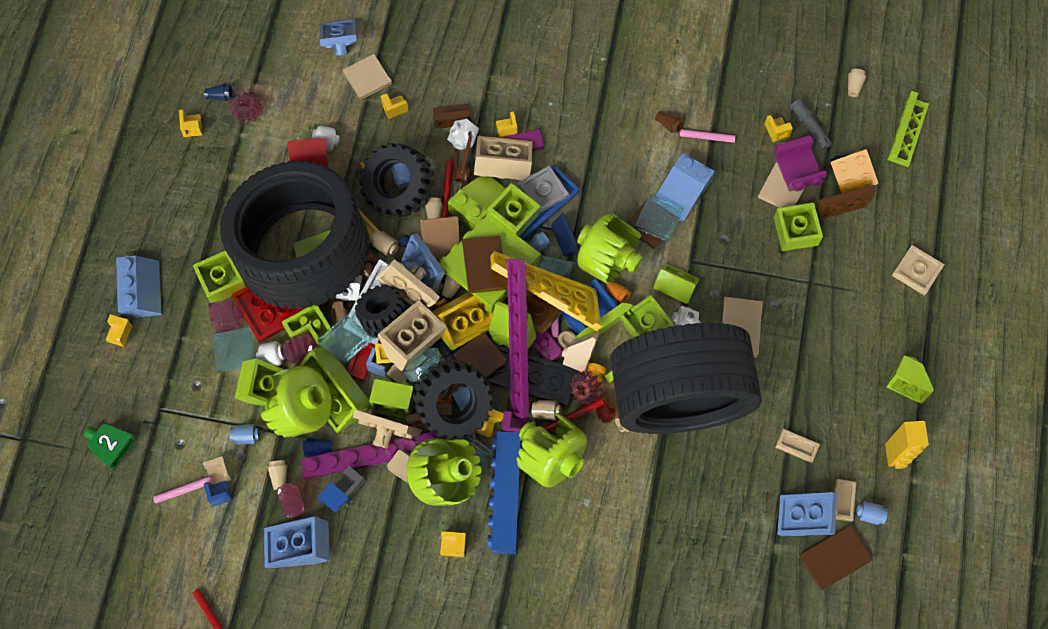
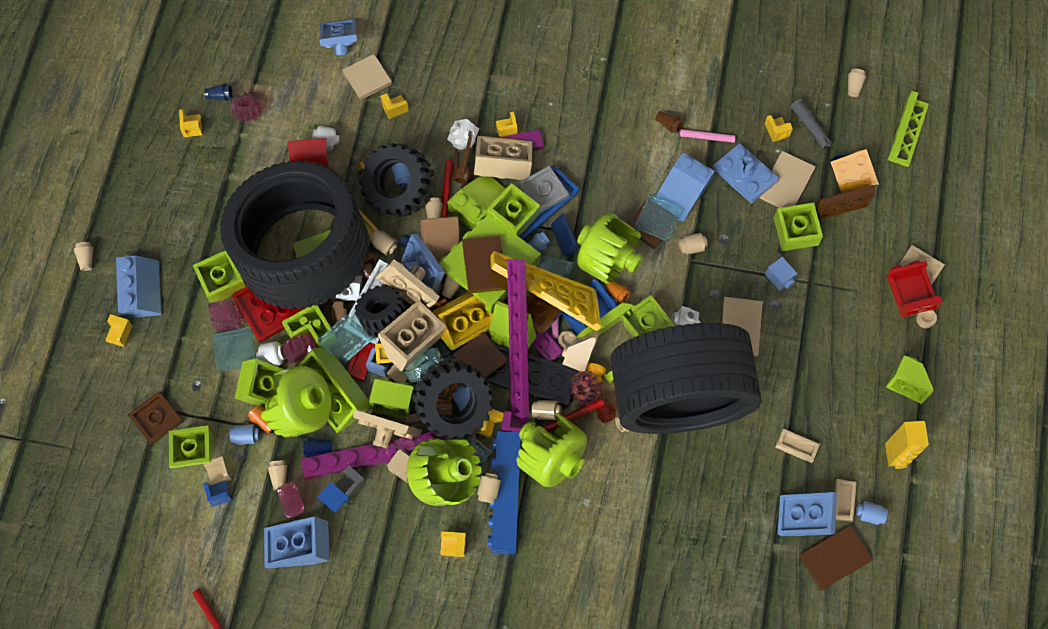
green torso [84,424,136,471] -> none
bright pink bar [153,476,213,504] -> none
reddish brown panel [433,104,471,129] -> none
lime panel [654,263,700,304] -> none
magenta panel [773,135,827,192] -> none
none -> tan cone [74,242,93,271]
none -> reddish brown tile [128,391,184,446]
none -> lime slope [169,425,215,469]
none -> orange cone [247,405,273,434]
none -> tan brick [477,473,501,504]
none -> tan brick [678,233,707,255]
none -> medium blue plate [713,143,779,204]
none -> medium blue brick [765,257,797,291]
none -> red panel [886,260,942,318]
none -> tan tile [916,310,937,328]

